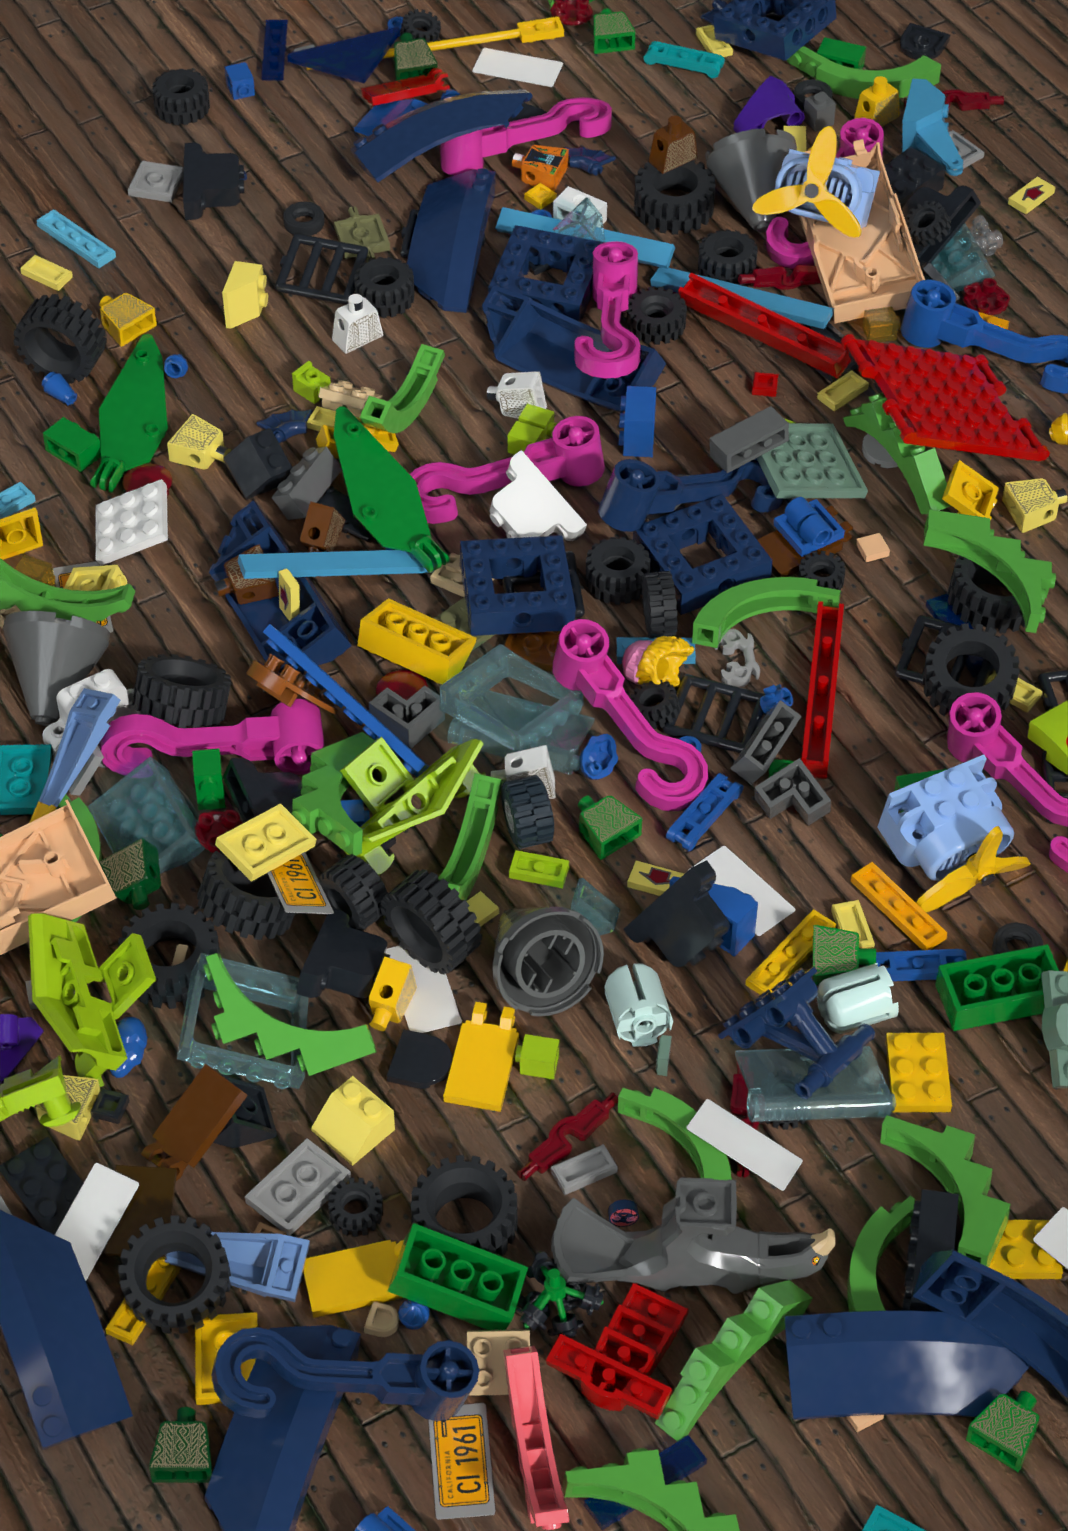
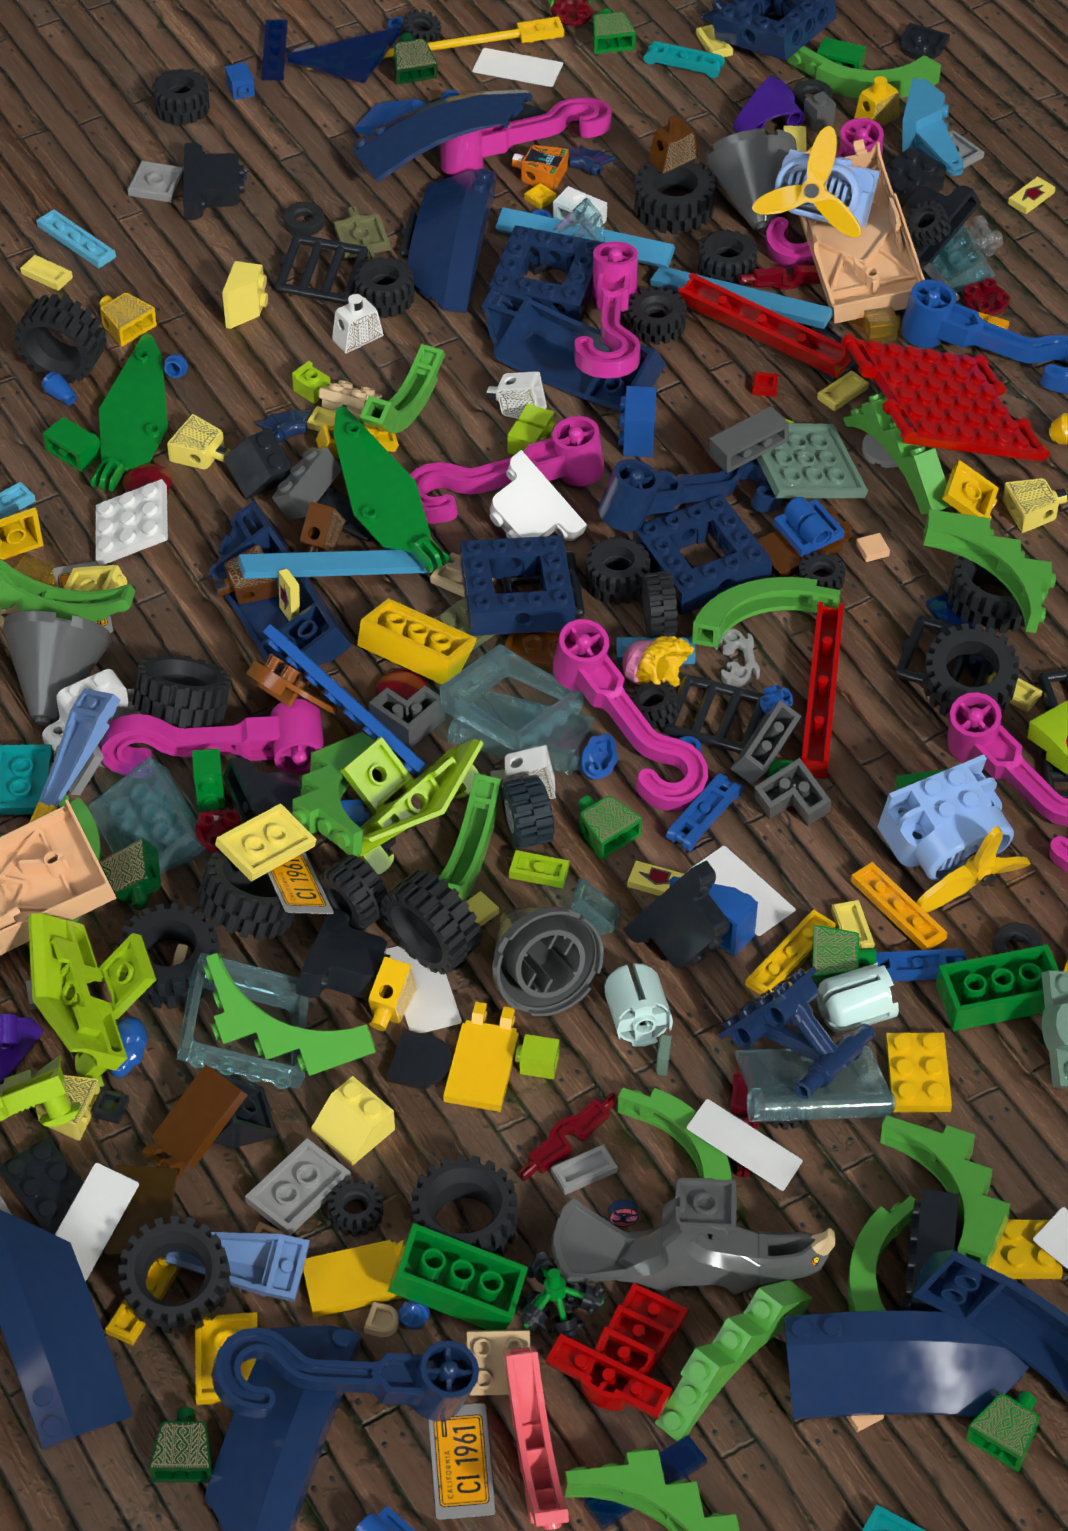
red tile [361,68,450,106] -> none
dark red piece [903,90,1004,111] -> none

